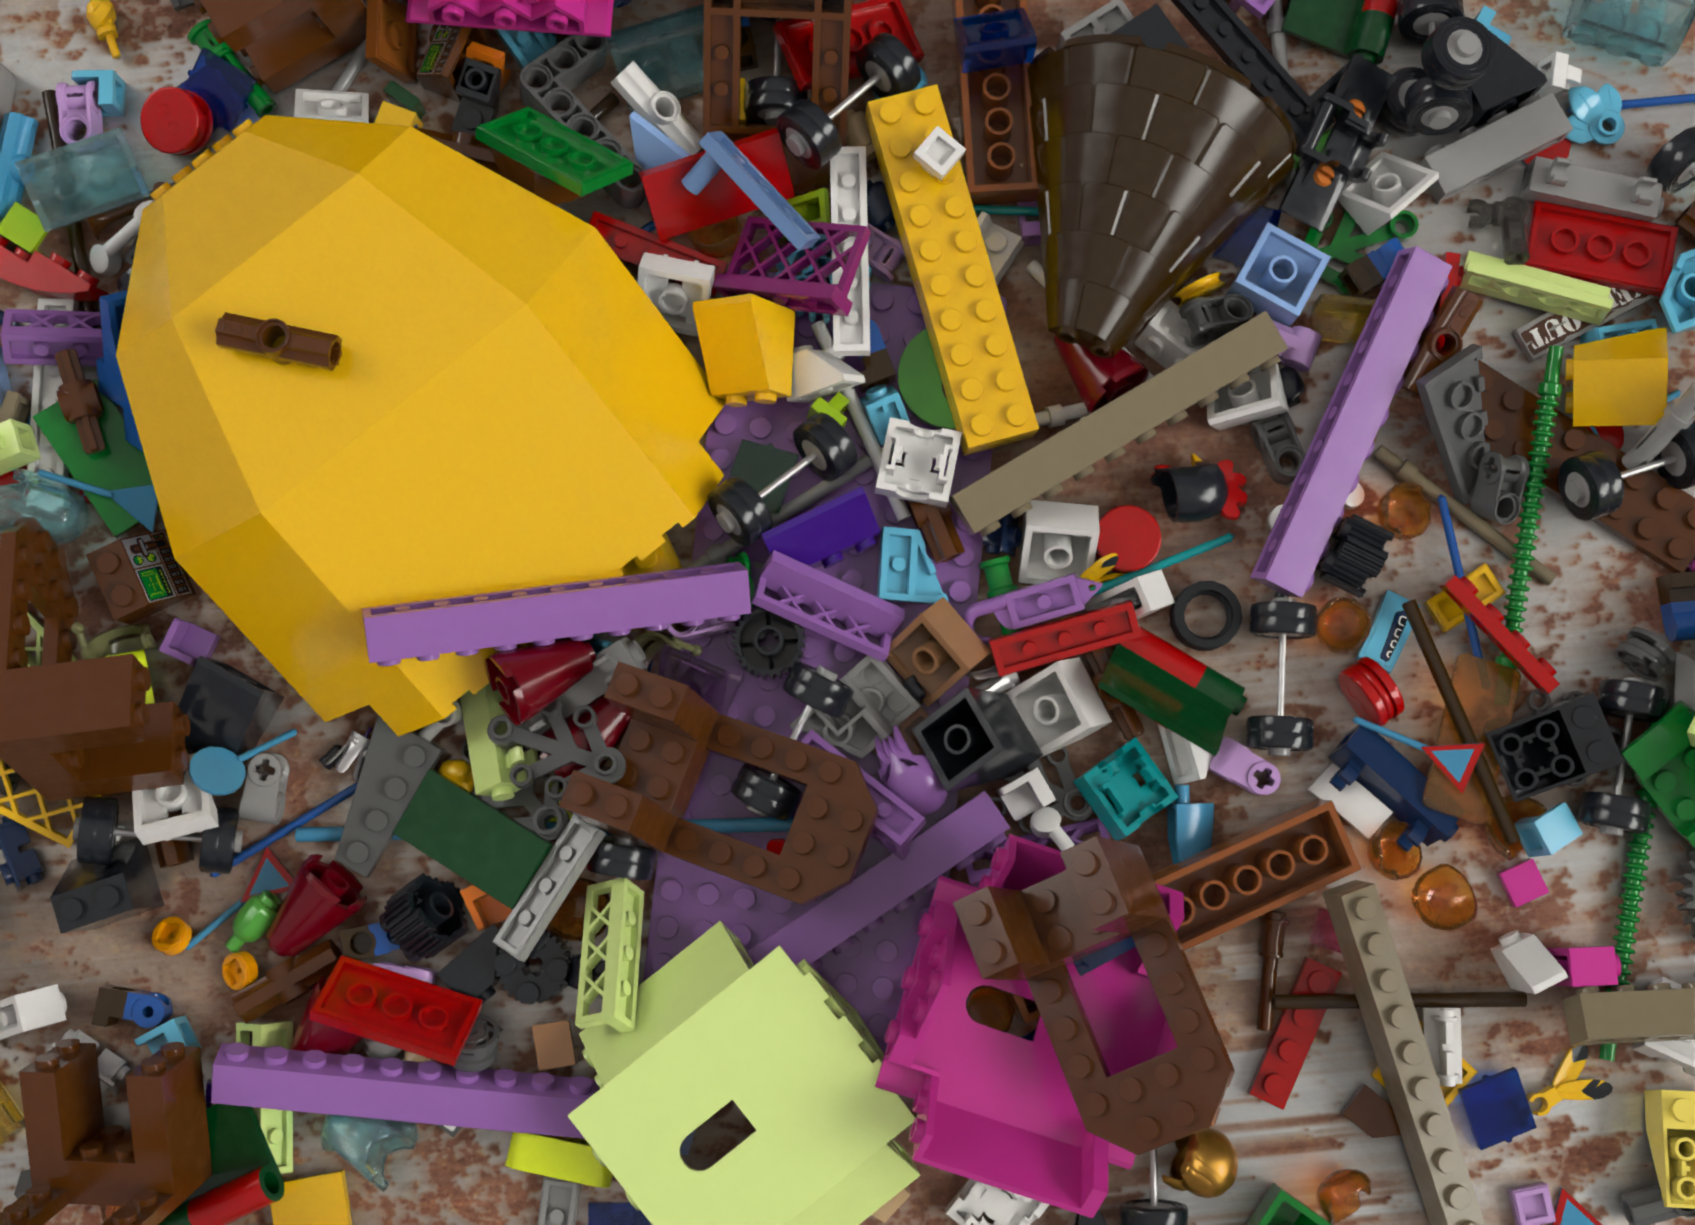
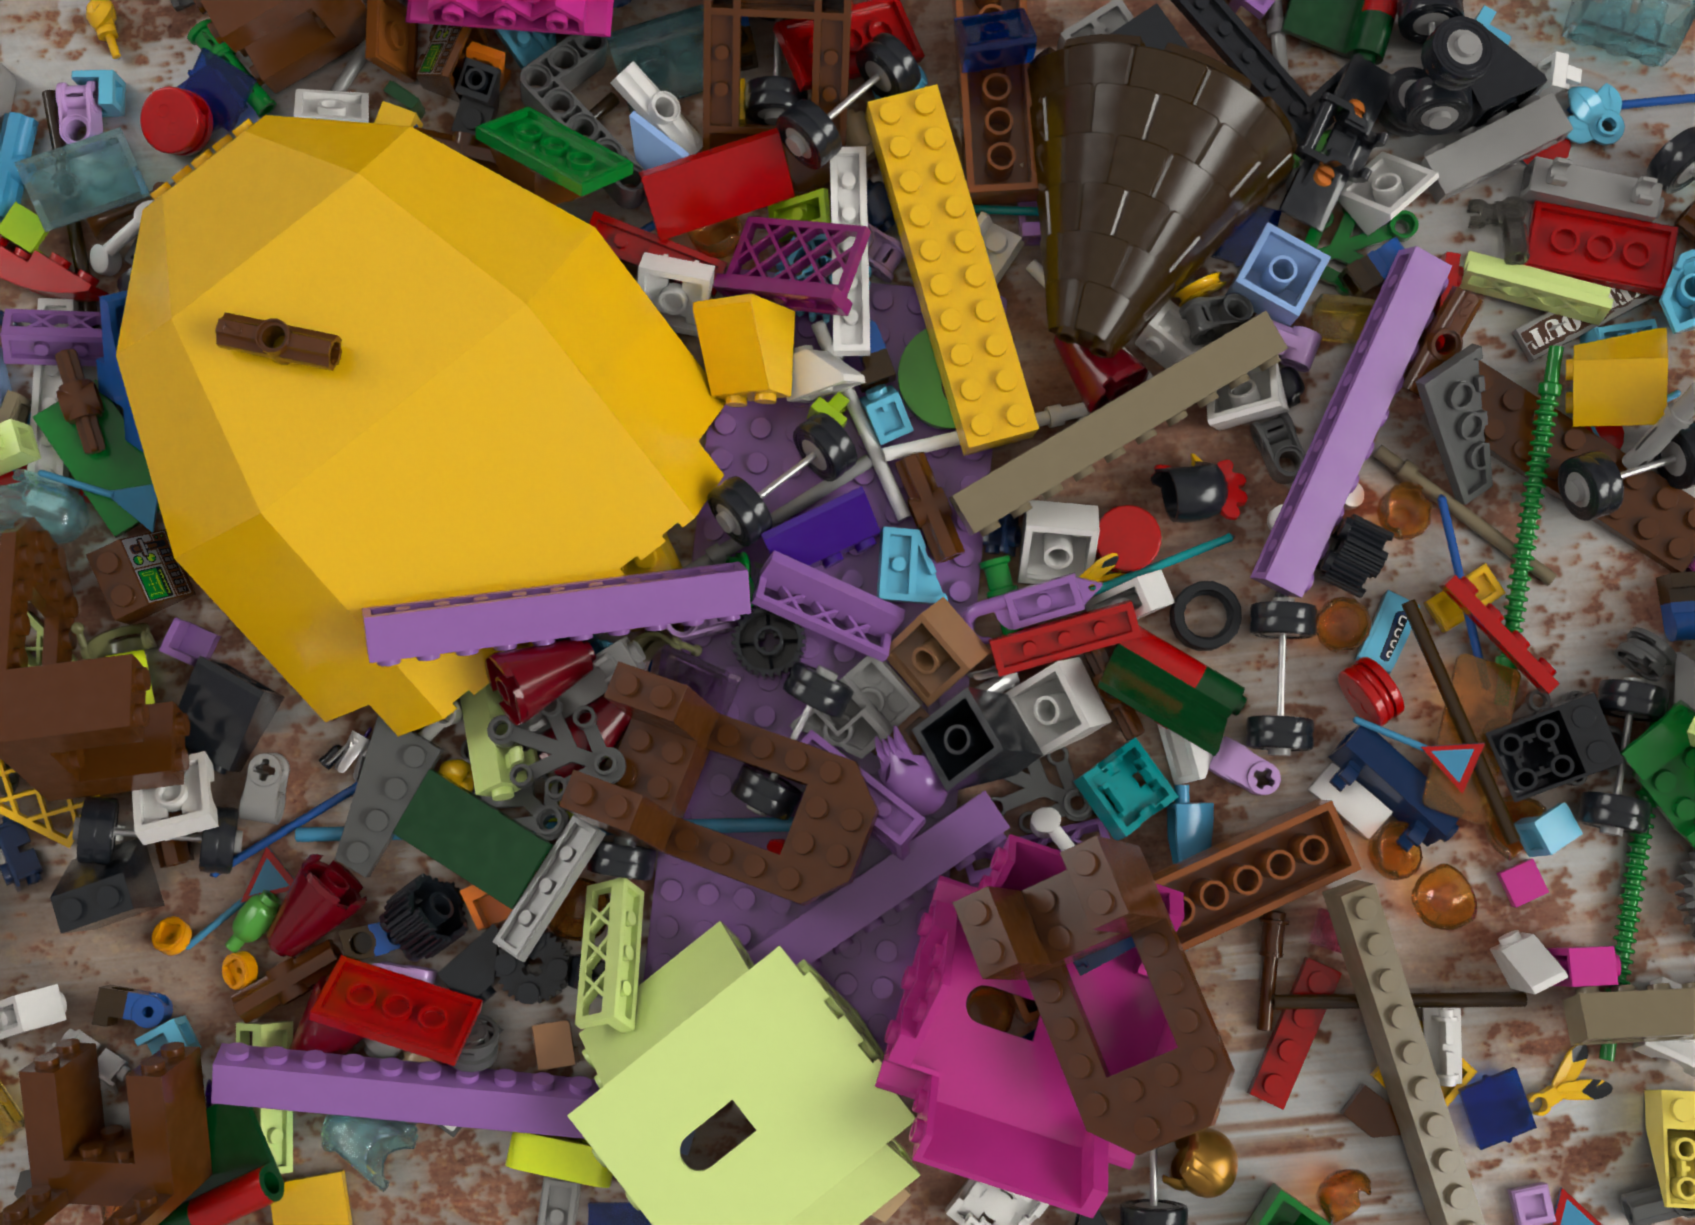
dark azure piece [189,729,297,796] -> none
medium blue piece [682,131,821,251] -> none
clear green piece [729,439,799,514] -> none
white brick [874,417,962,508] -> none
black piece [902,674,926,700] -> none
white tile [913,125,966,181] -> none
white panel [997,767,1056,821] -> none
dark grey piece [1471,452,1530,525] -> none

